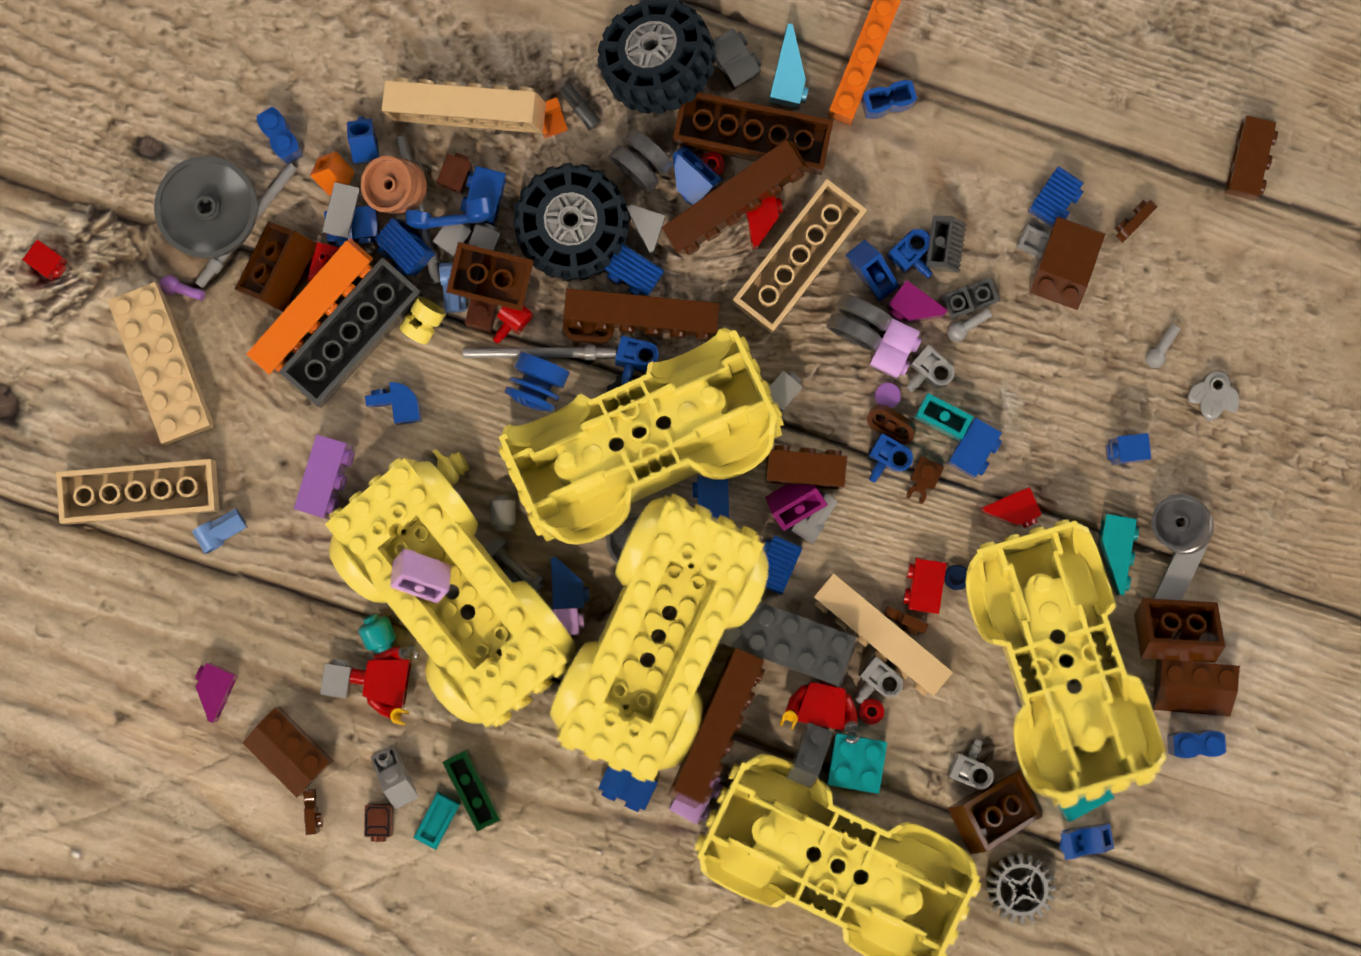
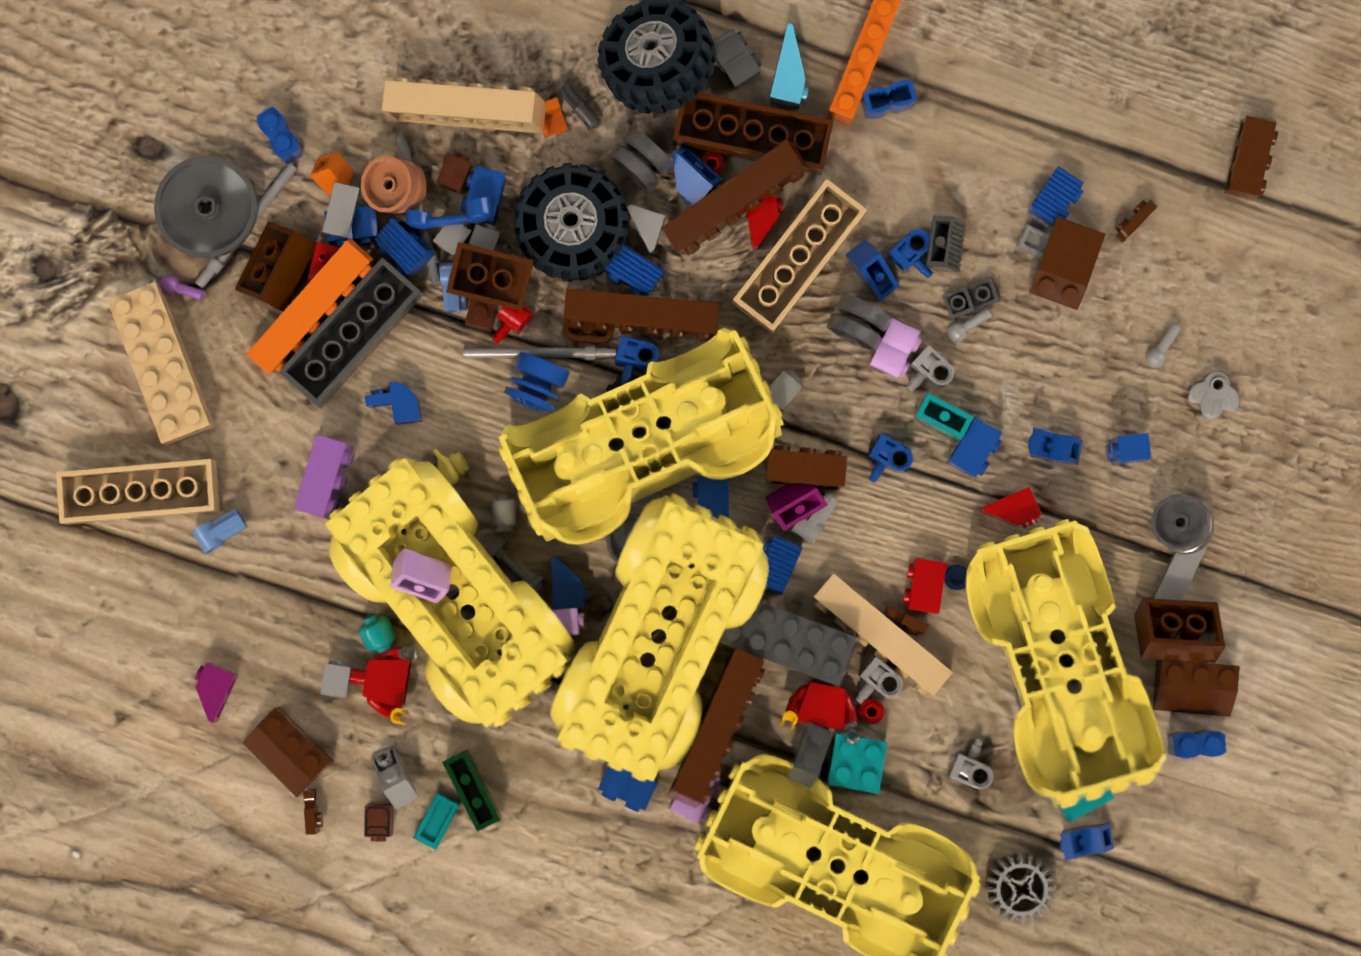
red brick [22,239,68,281] -> none
blue piece [347,116,380,164] -> none
light yellow wheel [399,296,446,345] -> none
reddish brown plate [867,404,916,445] -> none
medium lavender tile [875,383,901,408] -> none
magenta slope [887,280,948,323] -> none
reddish brown plate [906,456,944,504] -> none
reddish brown slope [947,770,1043,854] -> none
teal slope [1098,514,1139,596] -> none
none -> blue brick [1028,428,1083,465]

